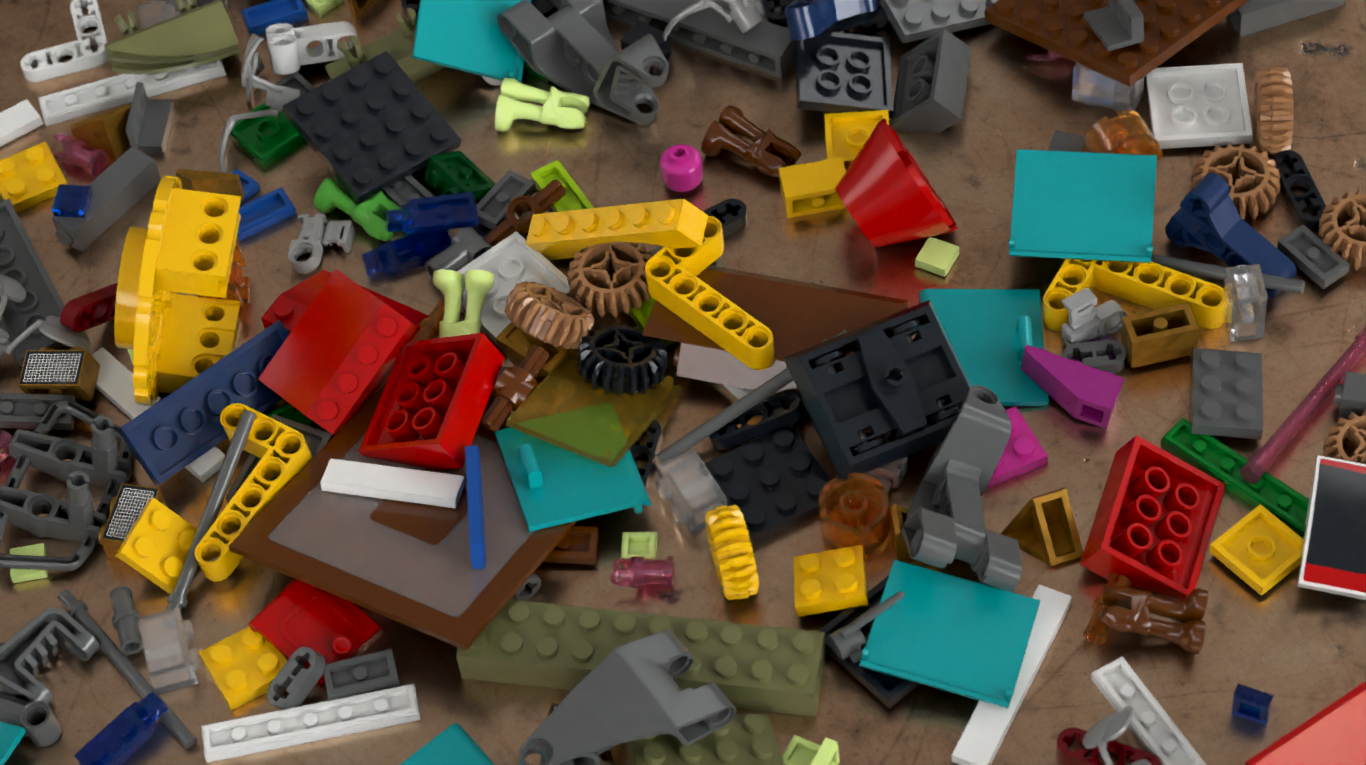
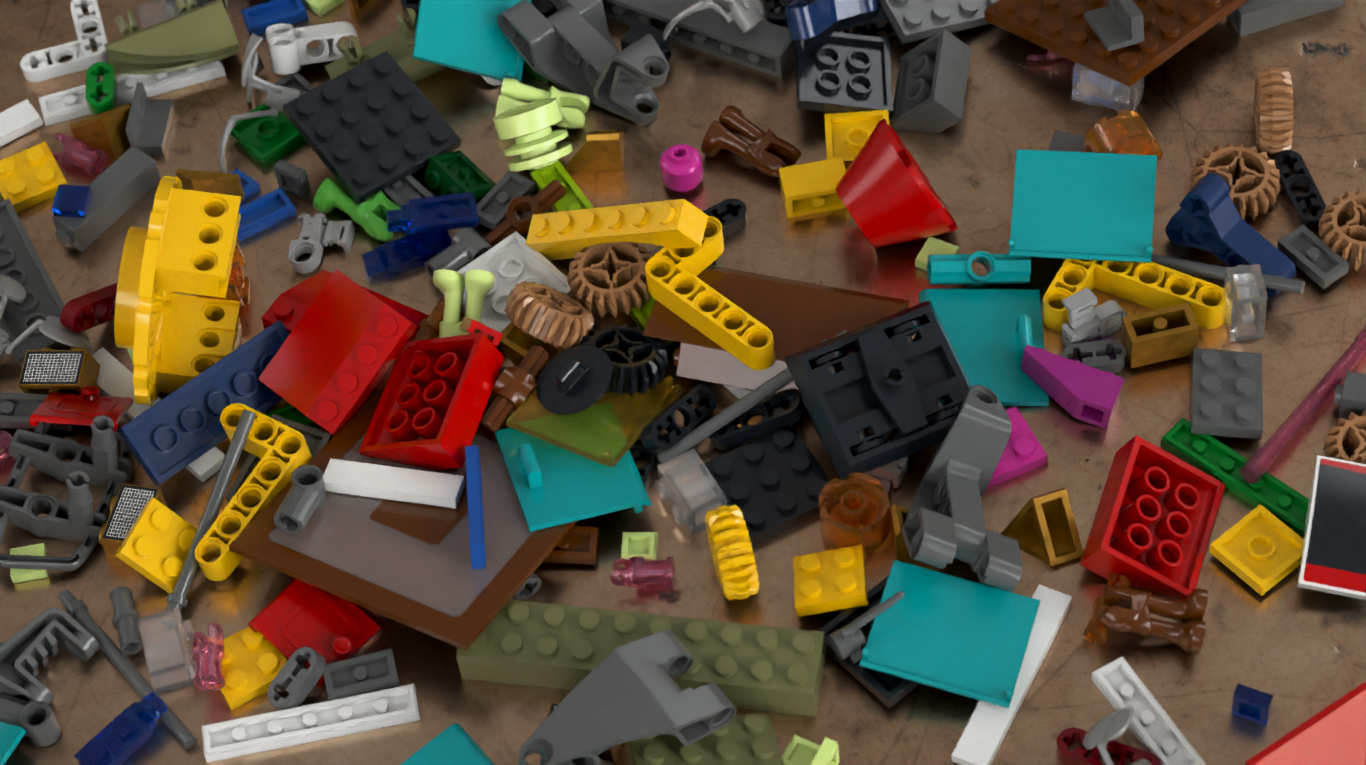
white plate [1145,63,1253,149] -> none
none -> red container [29,386,133,432]
none -> green beam [85,62,117,115]
none -> clear pink piece [192,623,225,691]
none -> dark grey tile [273,159,311,198]
none -> dark grey piece [274,465,327,535]
none -> red tile [459,316,503,346]
none -> yellowish green wheel [493,98,573,172]
none -> black shield [537,345,613,415]
none -> pearl gold slope [564,129,624,172]
none -> black beam [641,384,717,454]
none -> teal piece [927,251,1031,287]

